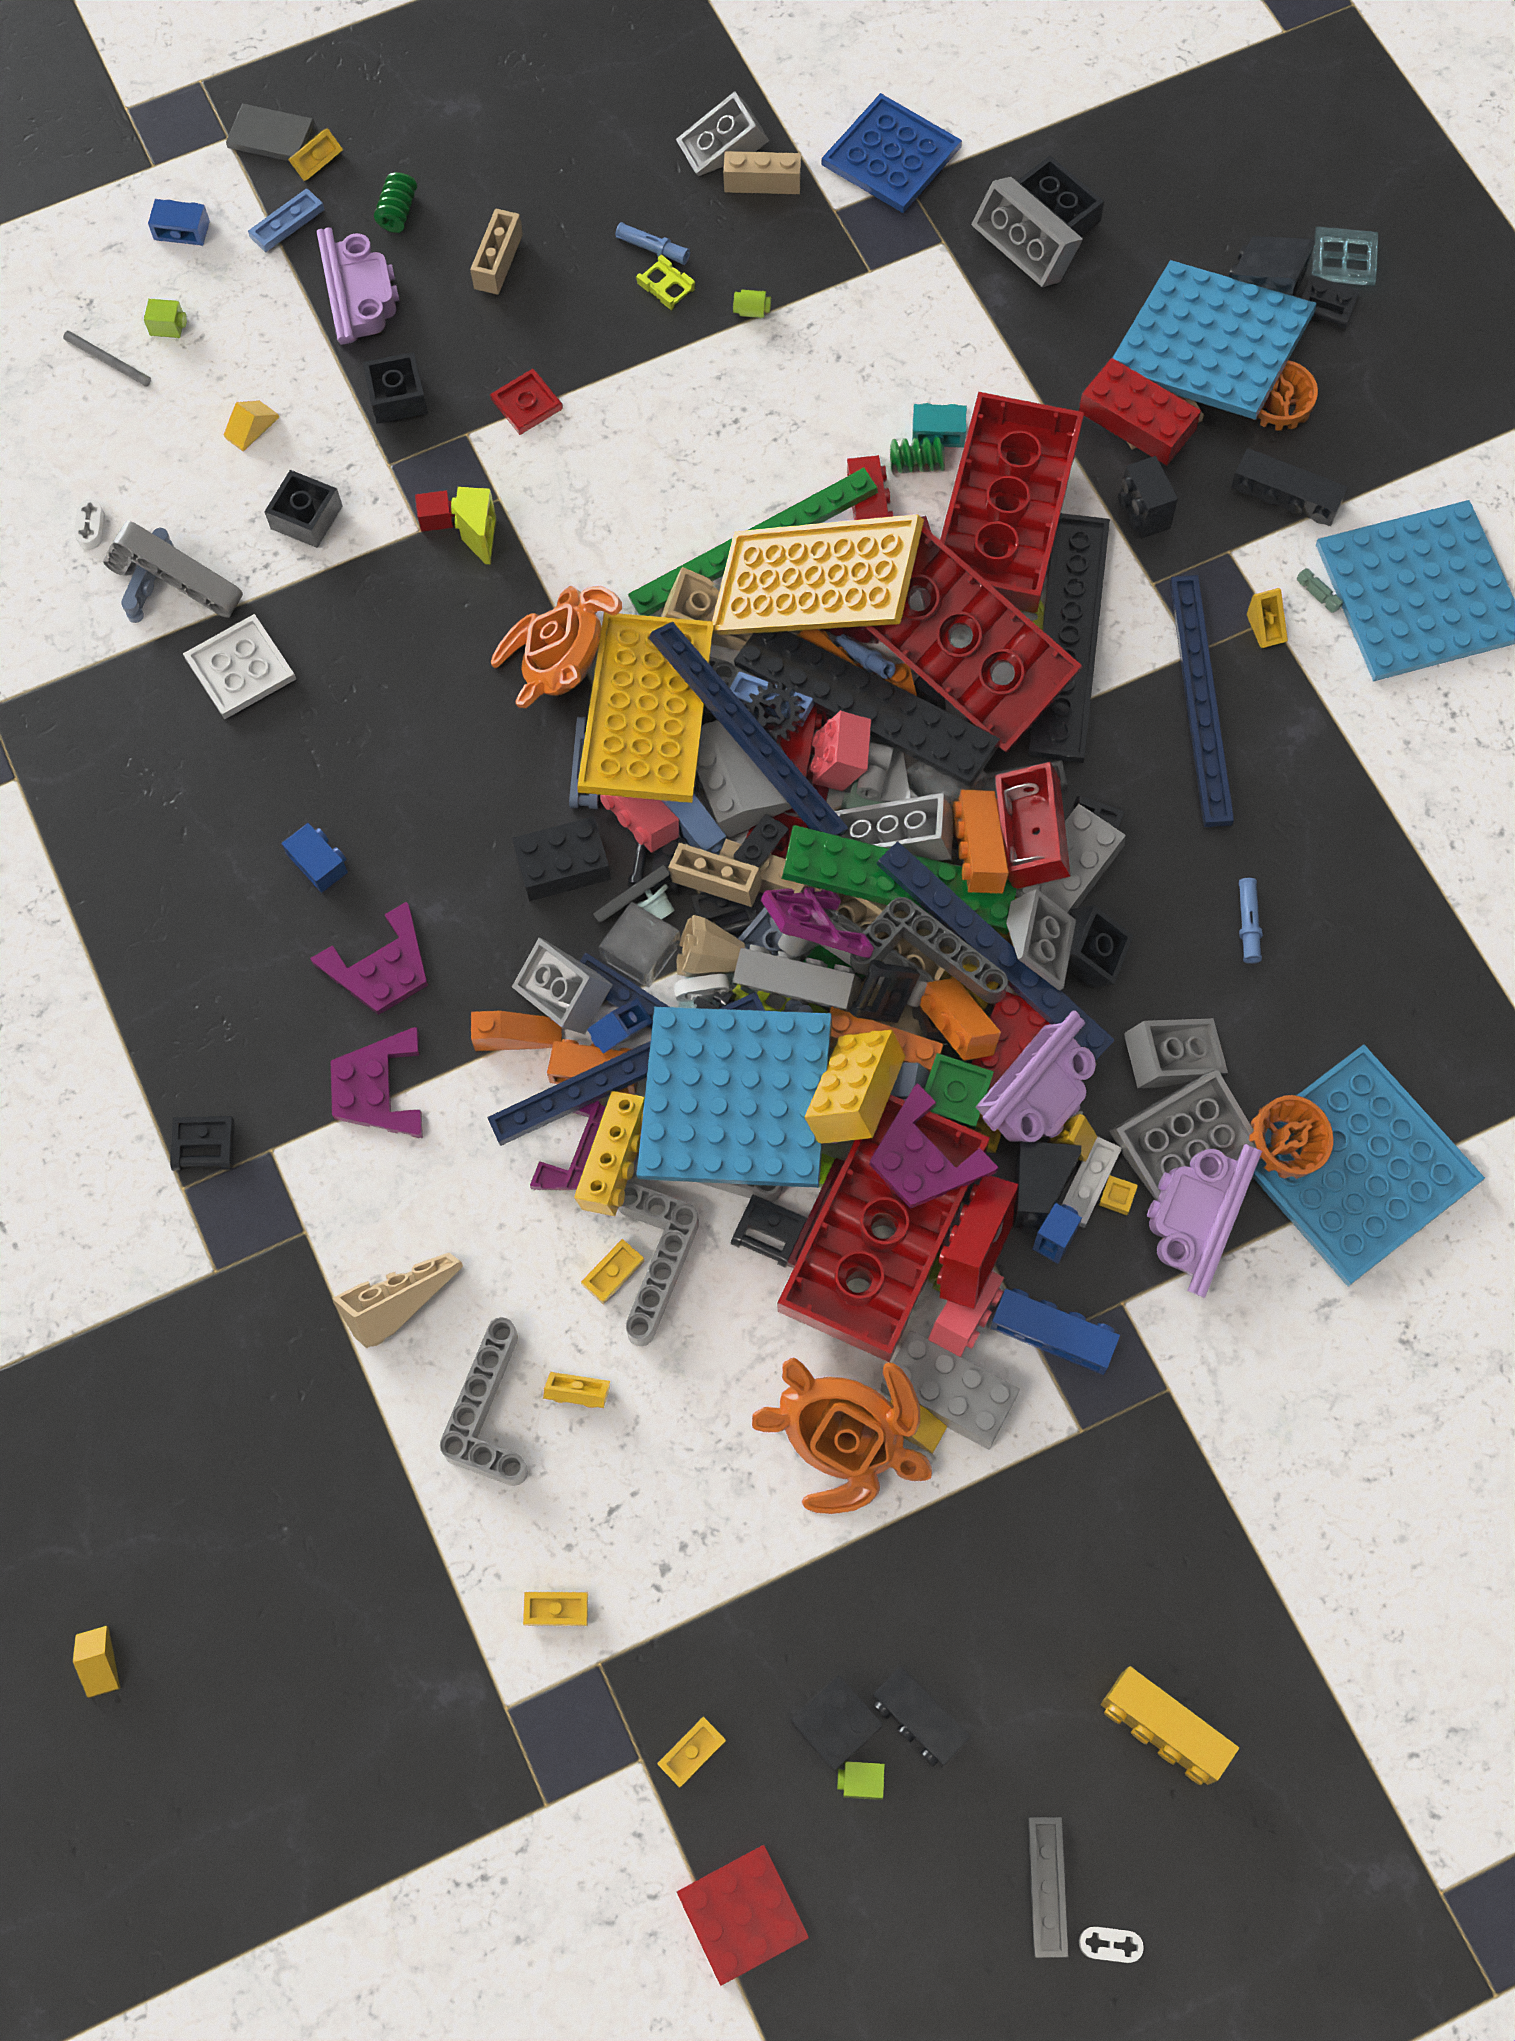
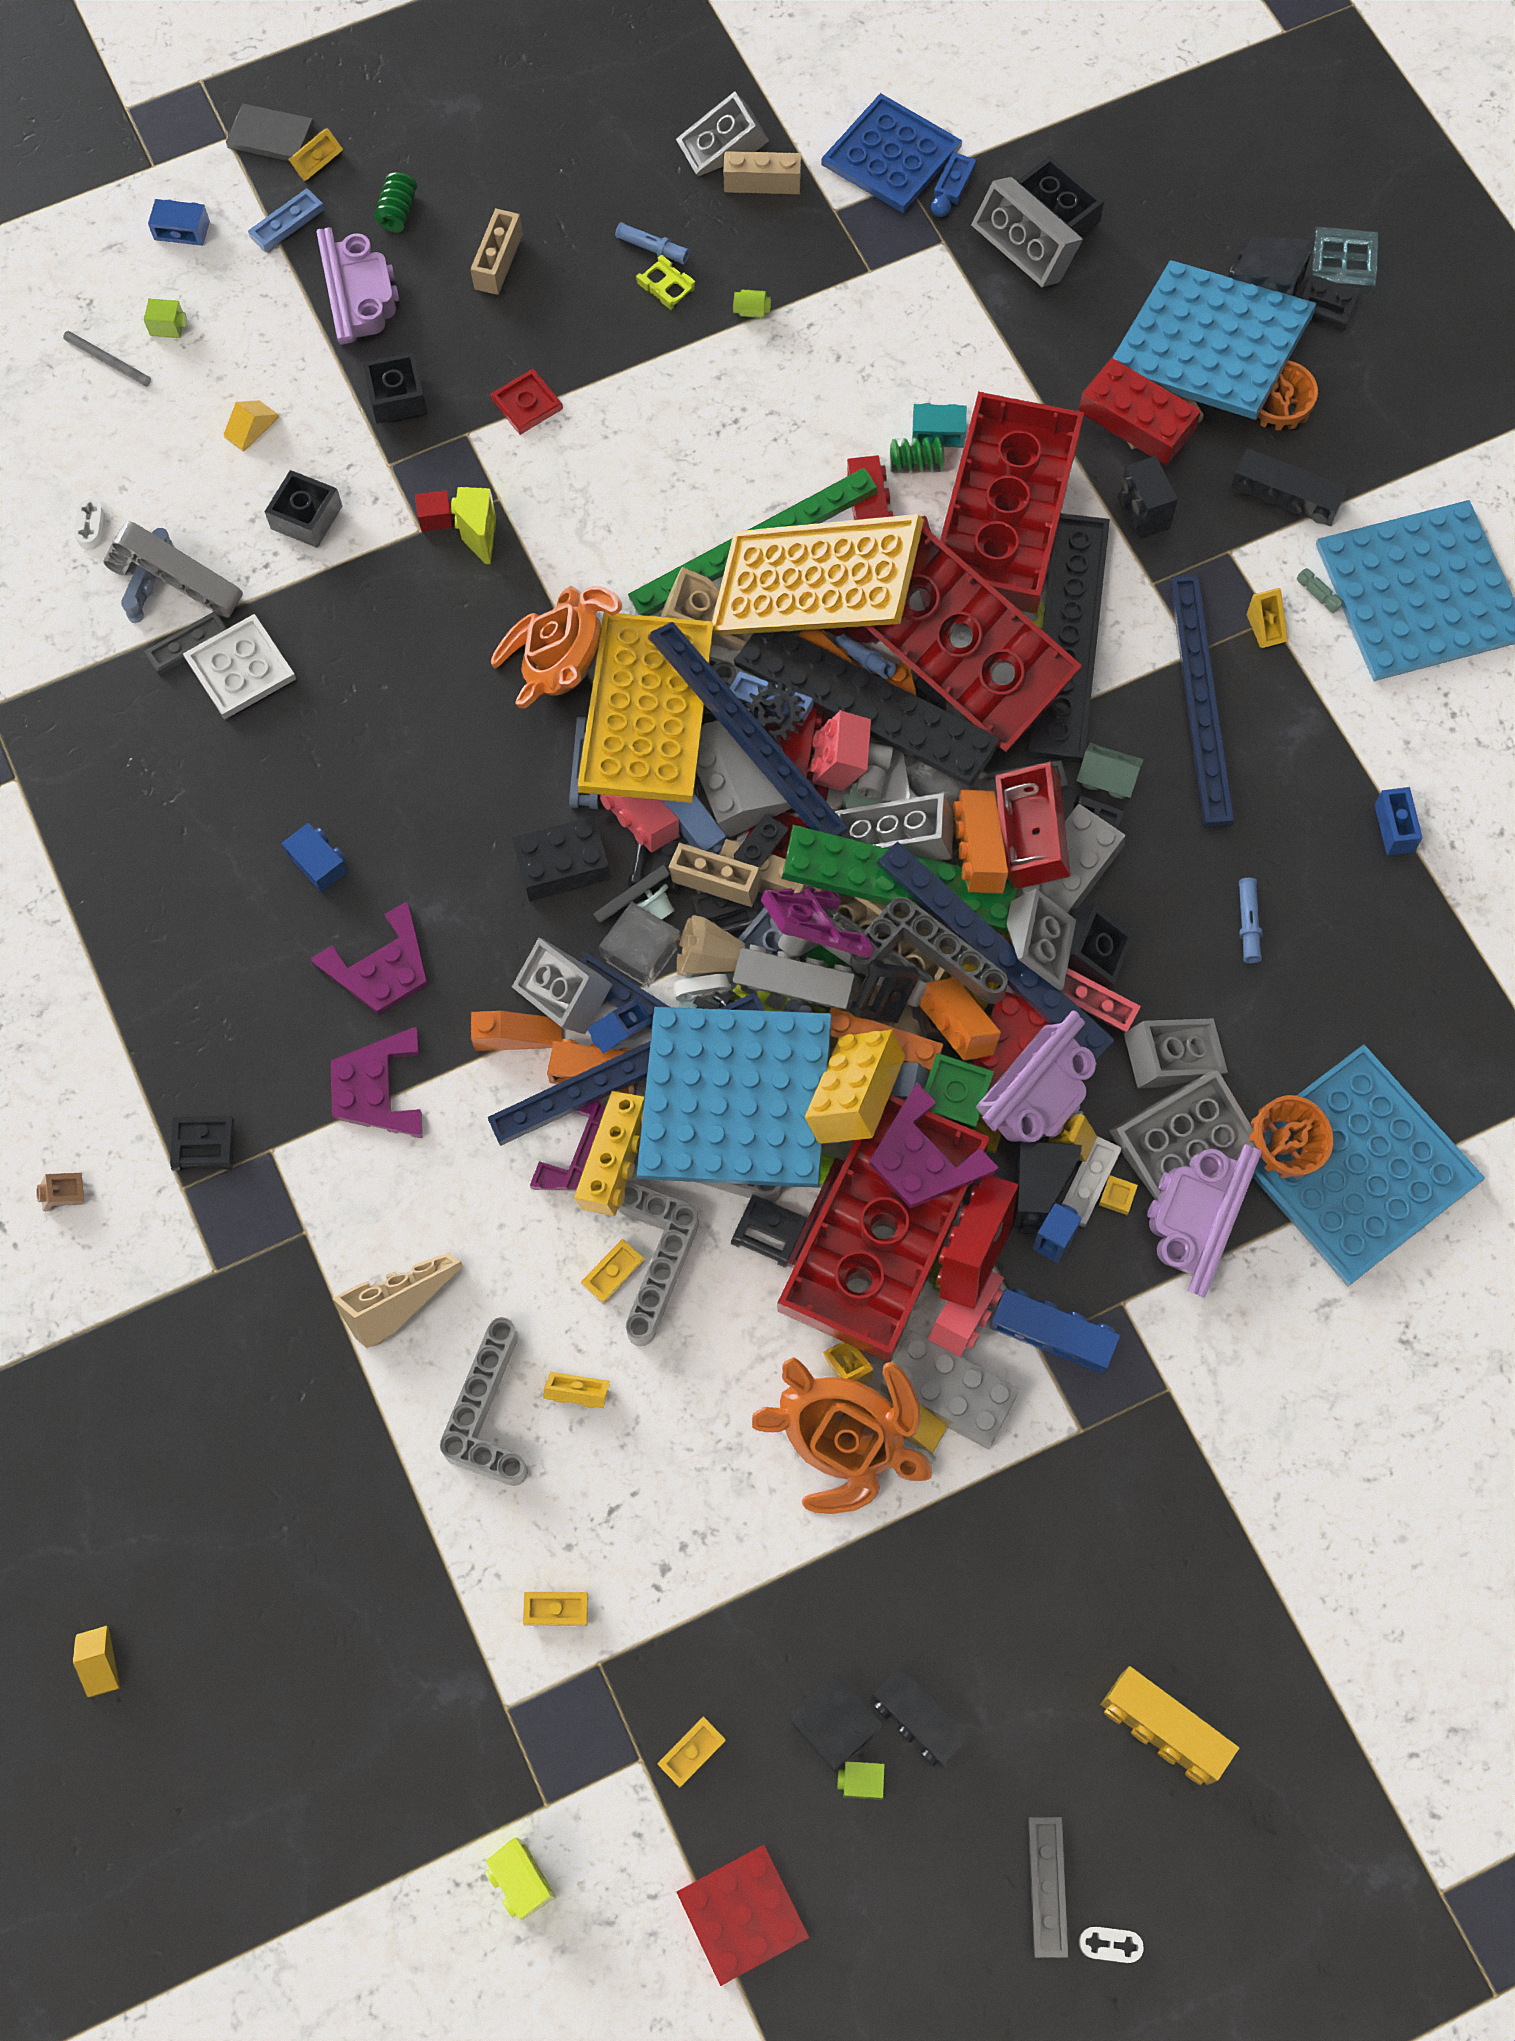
none -> medium nougat bracket [36,1173,84,1212]
none -> dark grey tile [144,611,227,676]
none -> neon yellow slope [485,1837,557,1920]
none -> yellow slope [823,1341,873,1384]
none -> blue plate [931,152,977,217]
none -> coral brick [1061,968,1141,1032]
none -> sand green brick [1077,743,1144,799]
none -> blue brick [1375,787,1423,856]

